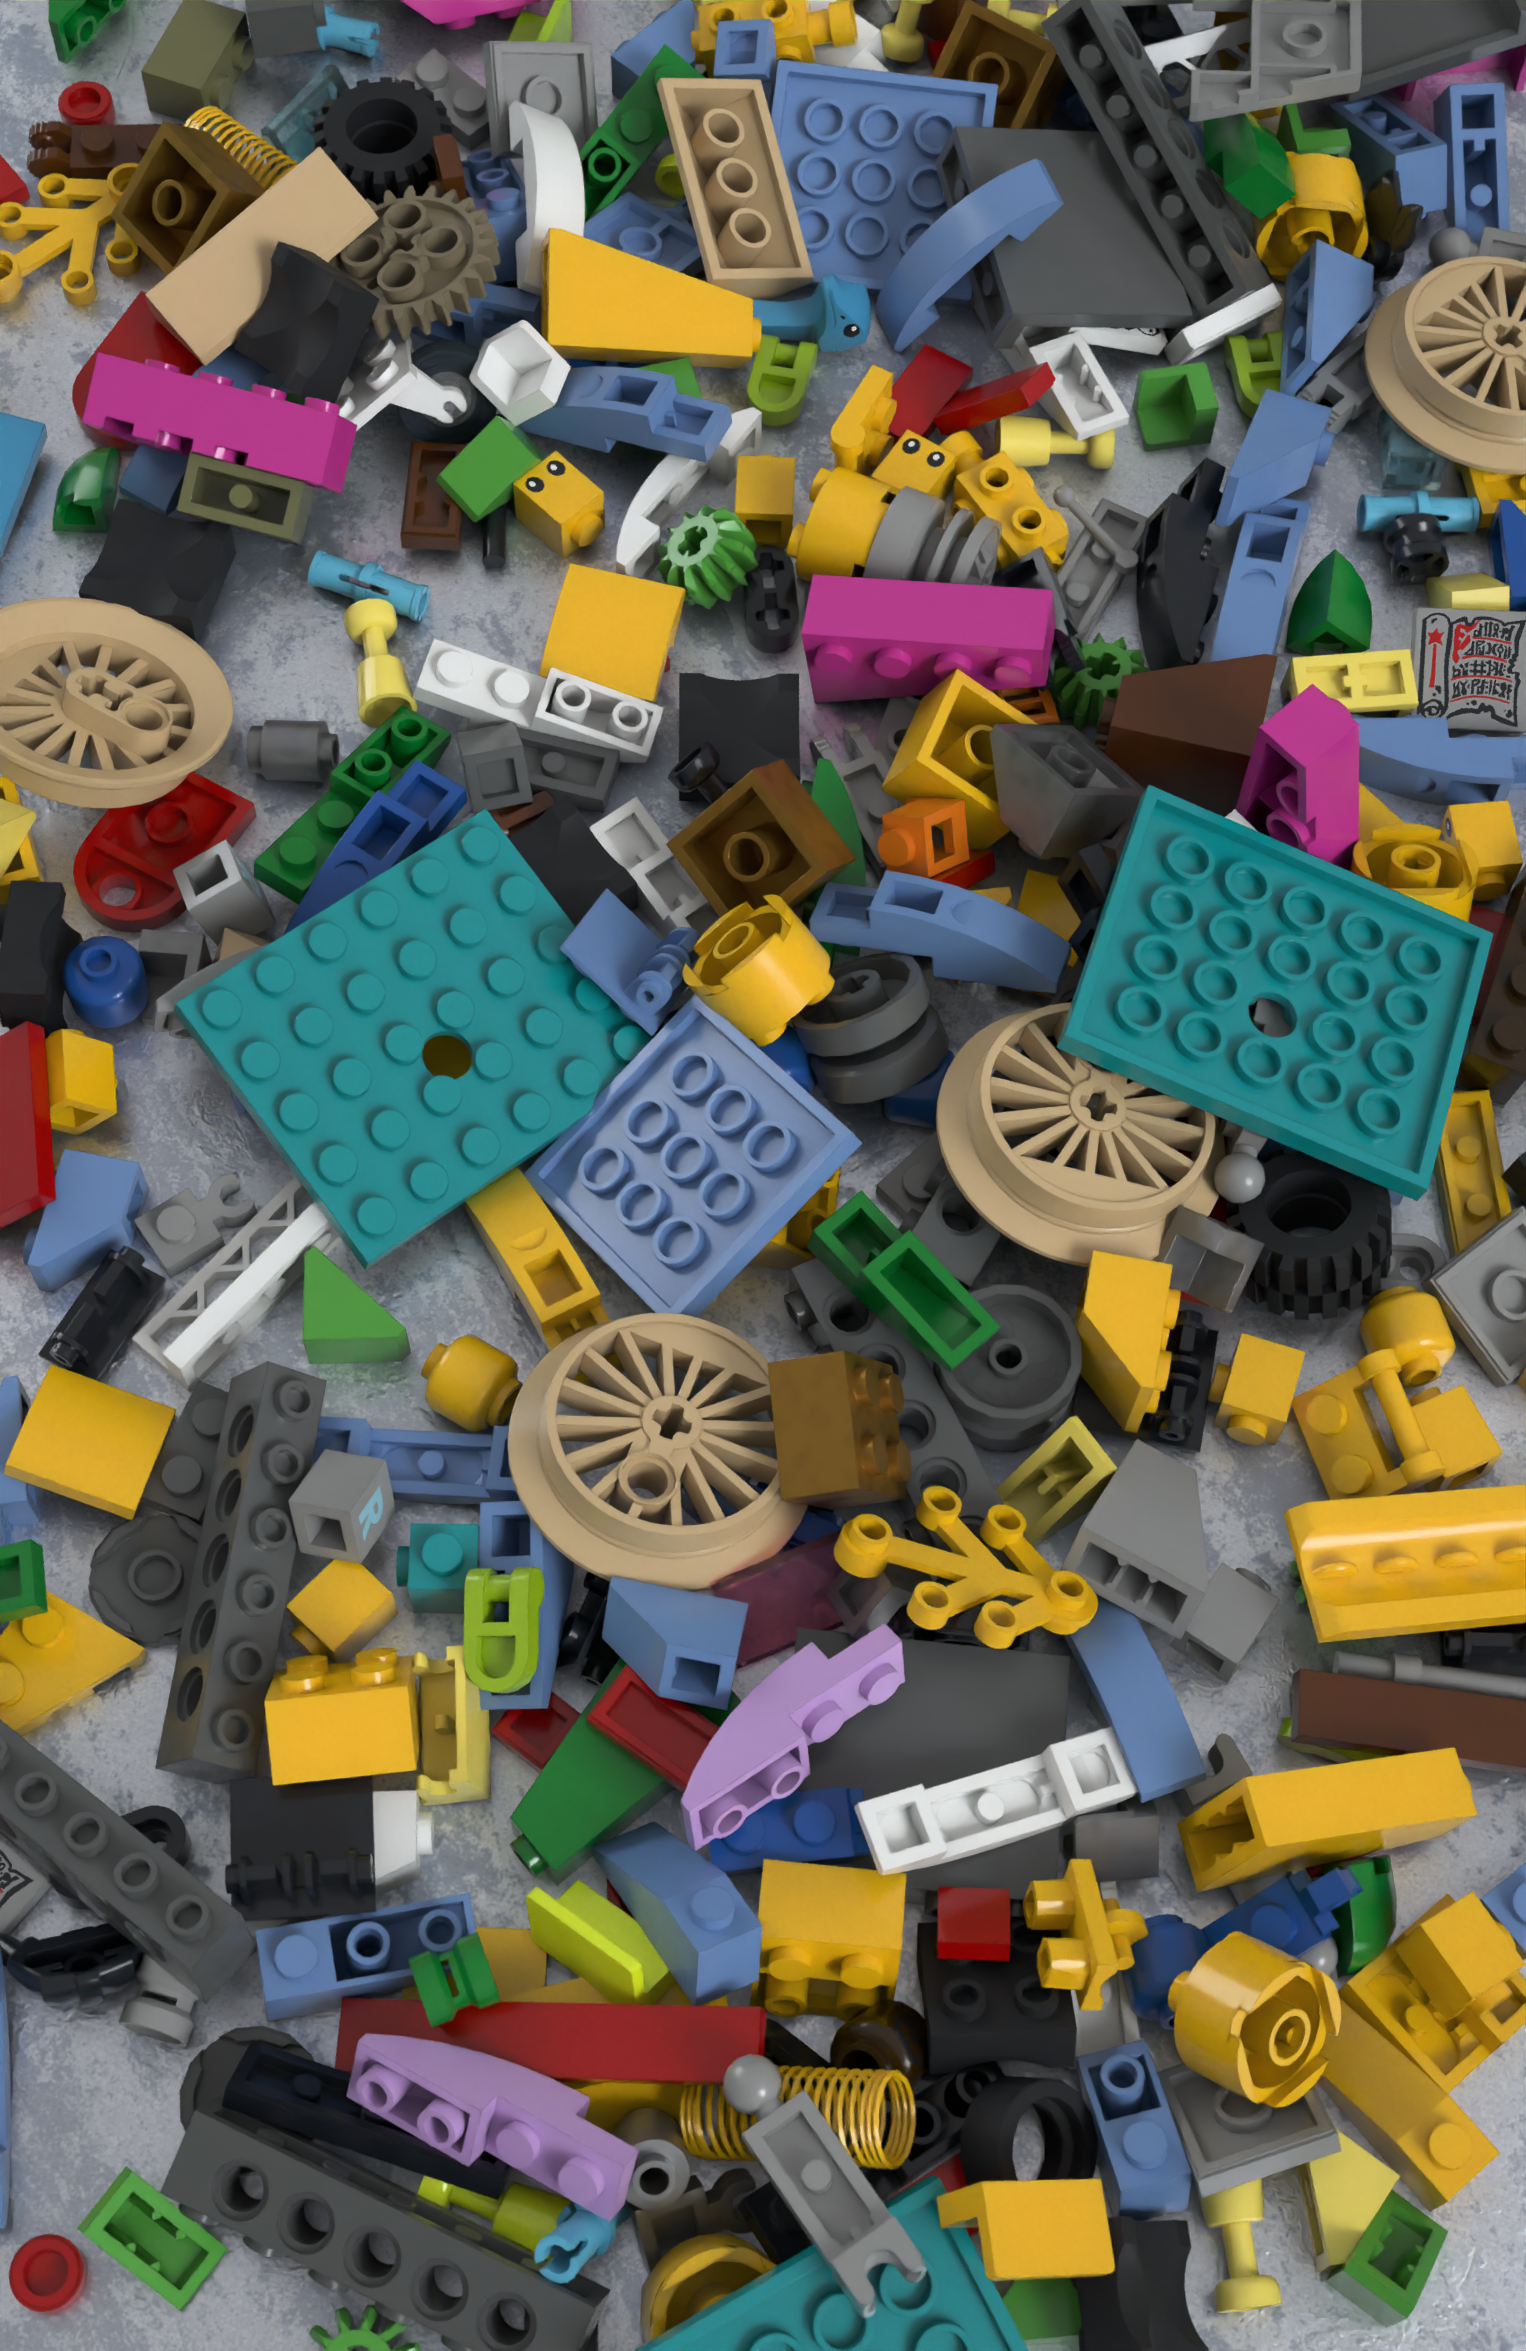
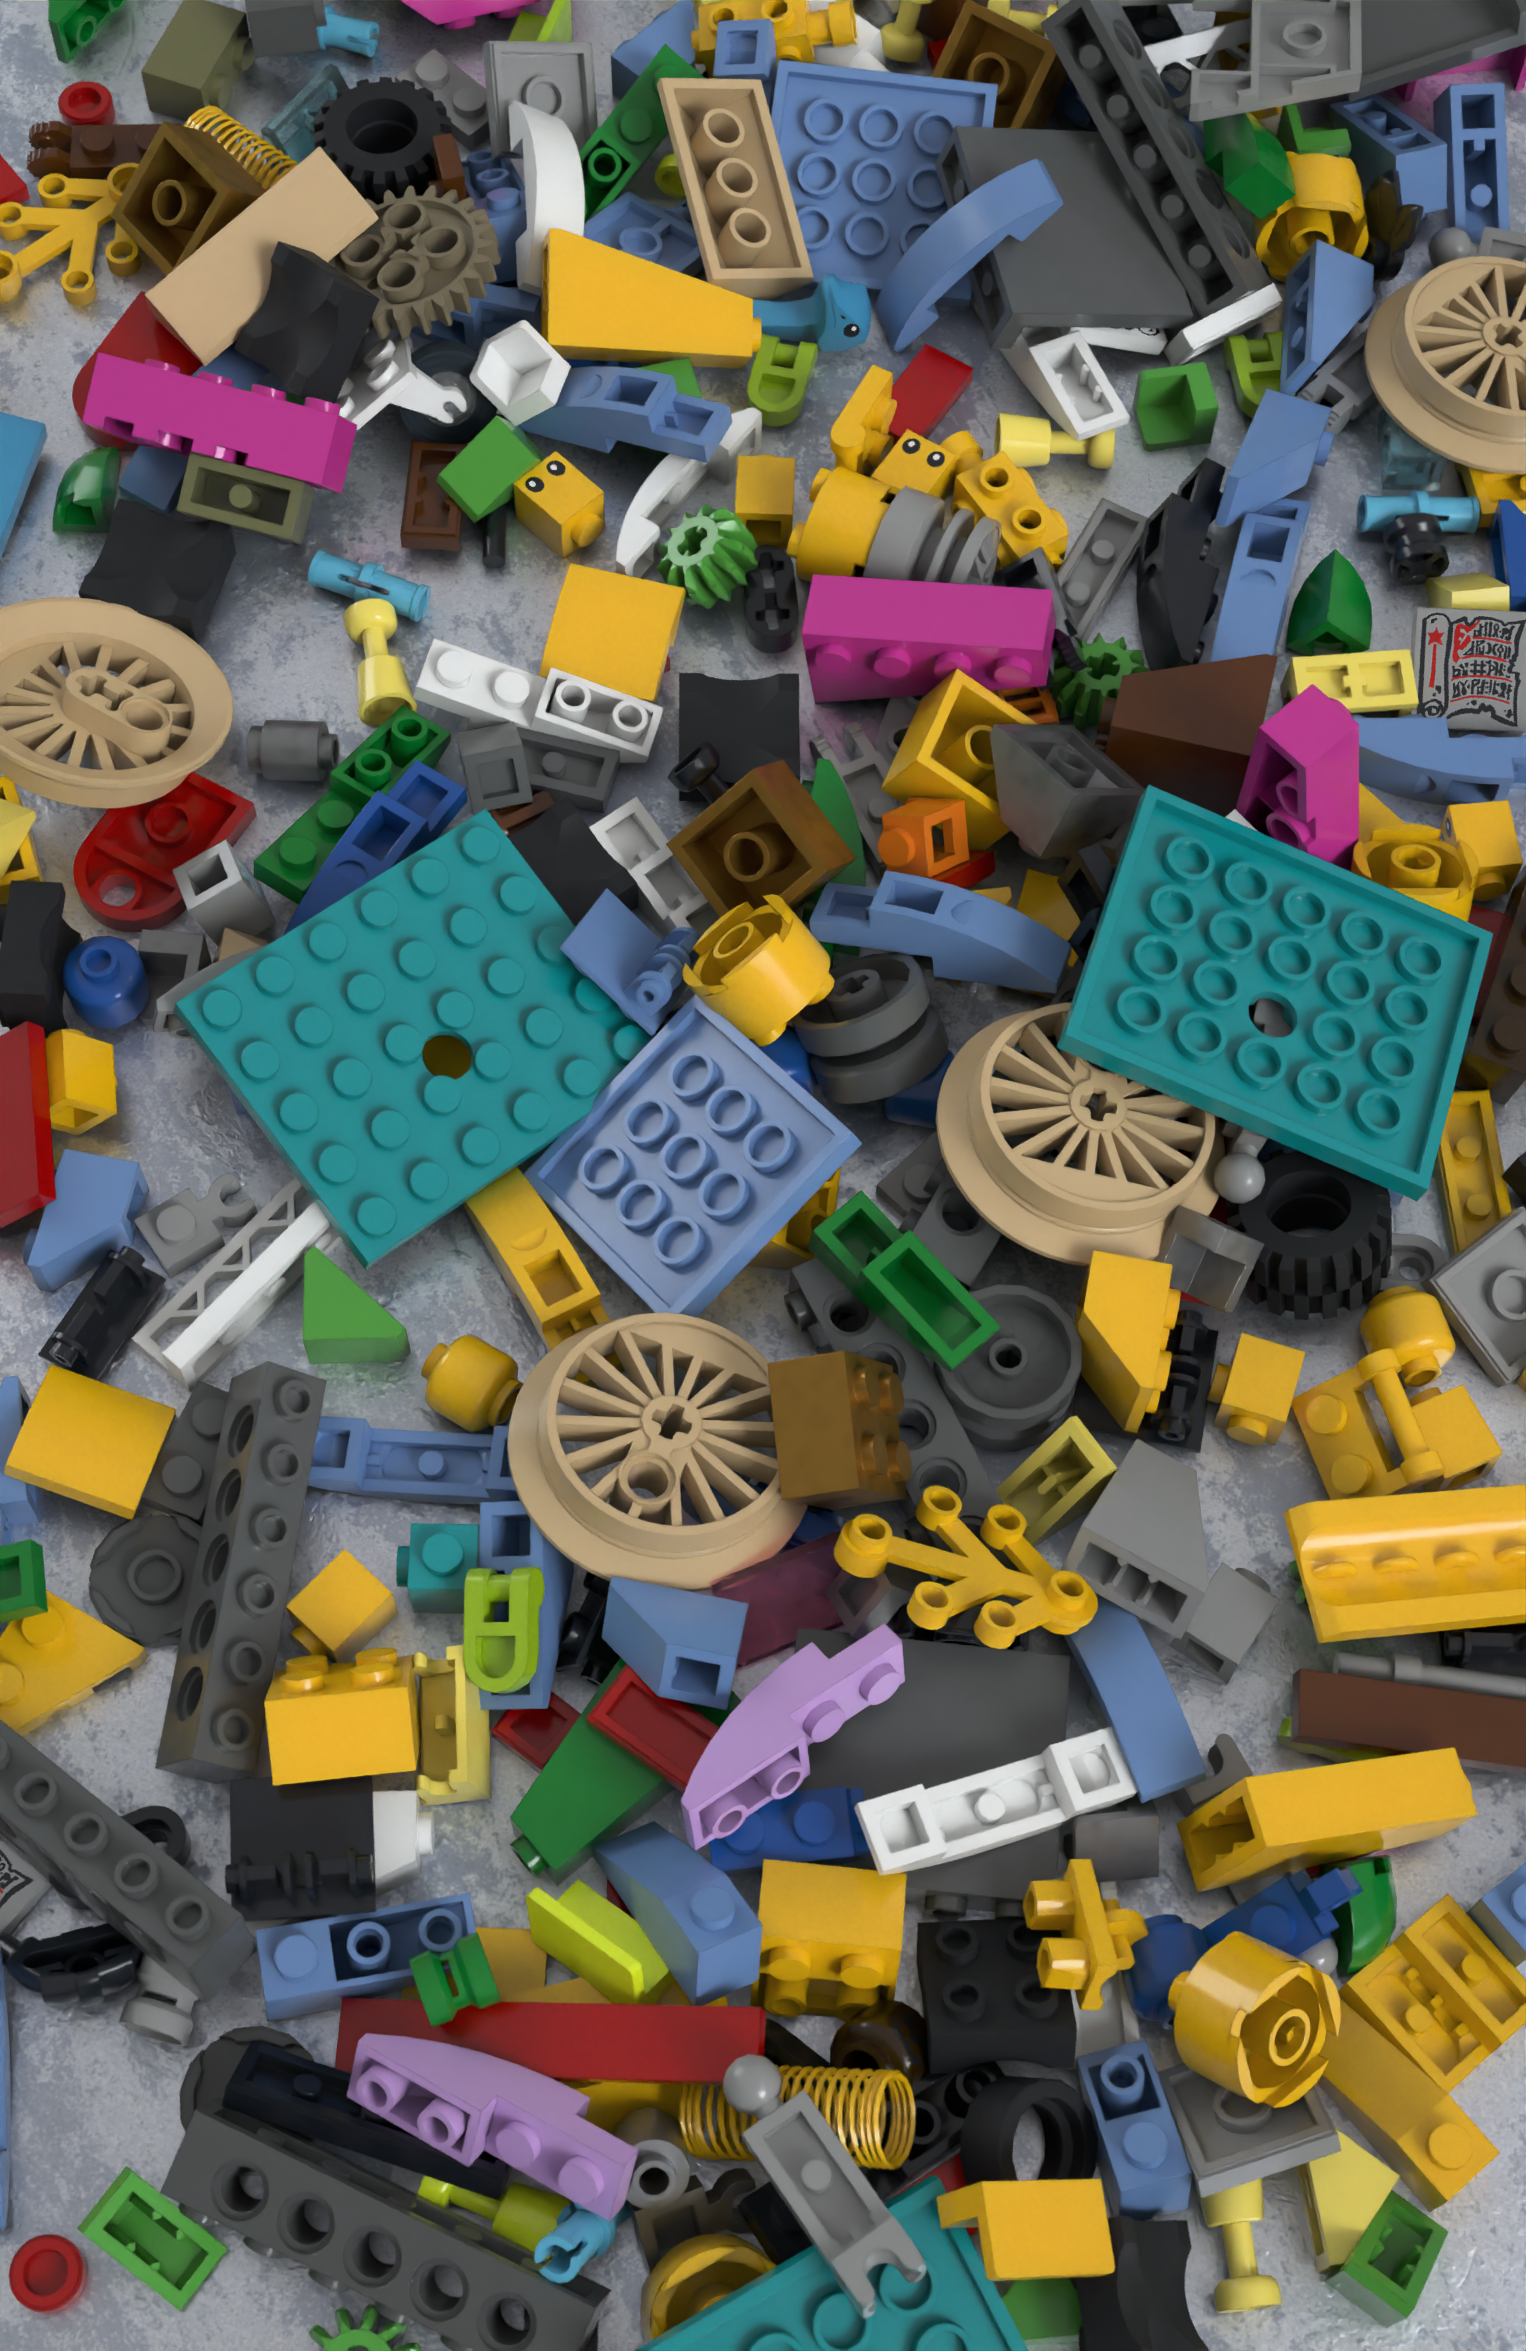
light grey brick [288,1449,396,1564] -> none
red tile [933,362,1056,436] -> none
red tile [937,1886,1010,1961] -> none
light grey hinge [1053,485,1139,575] -> none
yellow brick [1395,1891,1526,2022] -> none

